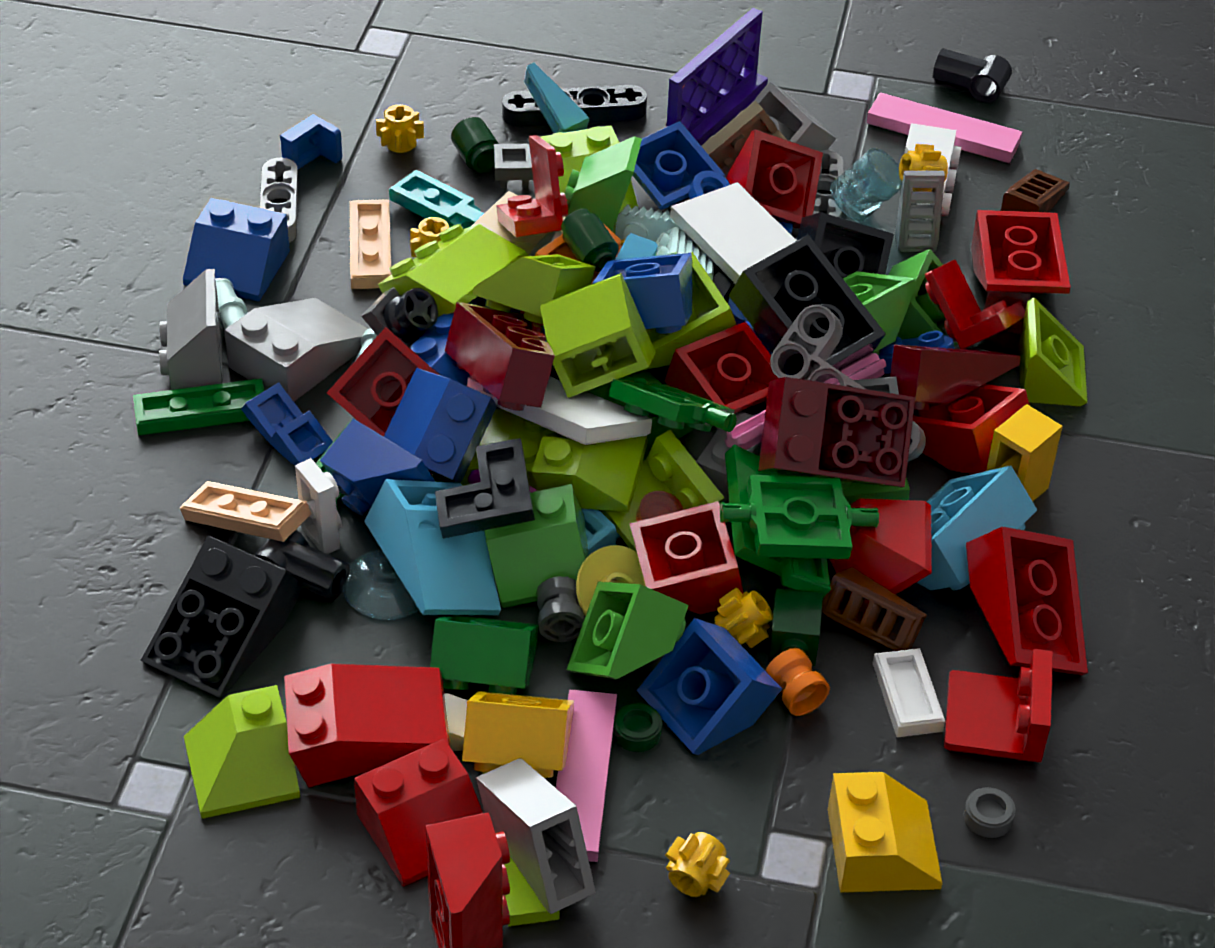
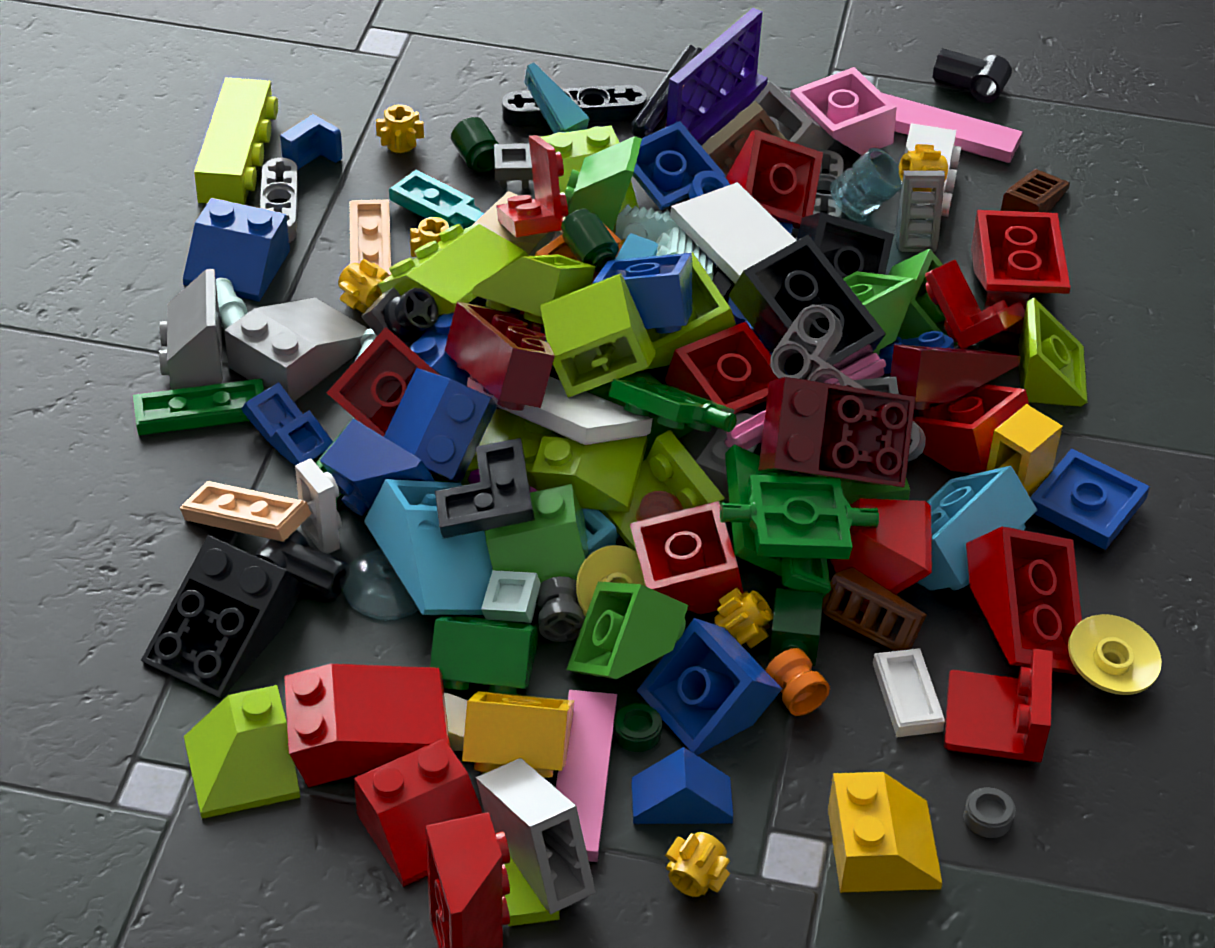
none -> brick [194,77,278,205]
none -> yellow gear [338,259,388,313]
none -> light aqua tile [481,570,541,623]
none -> black axle [631,45,702,138]
none -> blue slope [631,747,733,824]
none -> bright pink slope [790,67,897,155]
none -> blue plate [1030,448,1150,550]
none -> light yellow dish [1068,614,1162,695]

